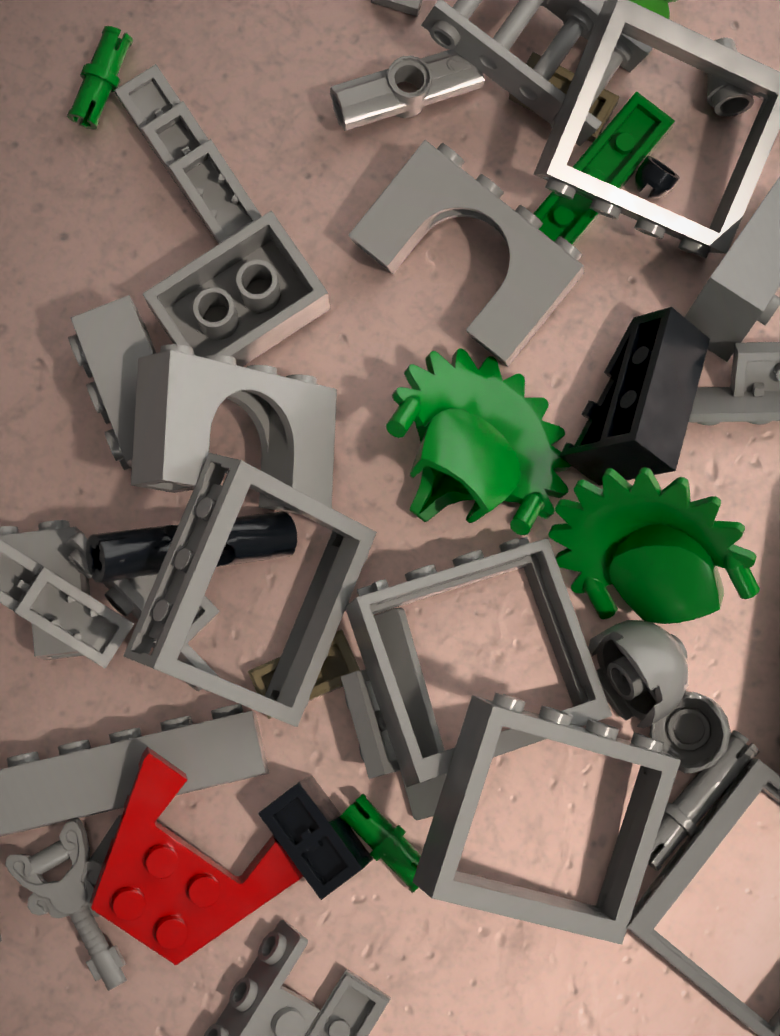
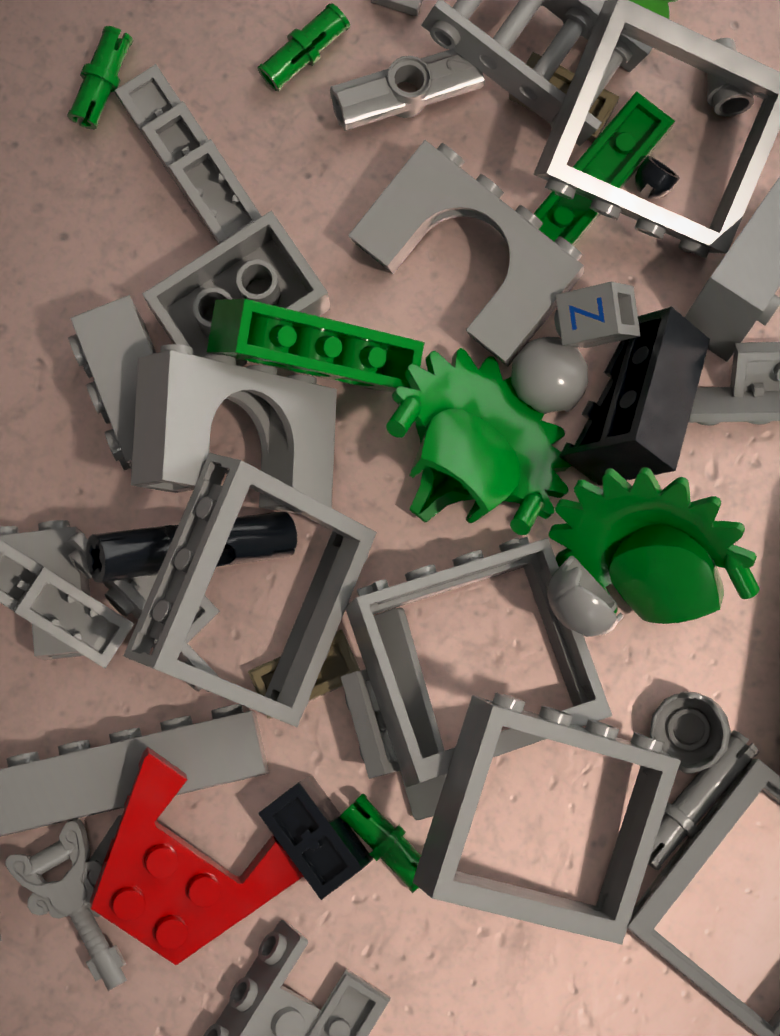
light grey cylinder [588,620,688,728] -> none
none -> green brick [206,299,425,392]
none -> green pin [257,3,350,91]
none -> light grey hair [511,337,588,414]
none -> light grey hair [547,555,623,637]
none -> light grey brick [554,282,641,348]

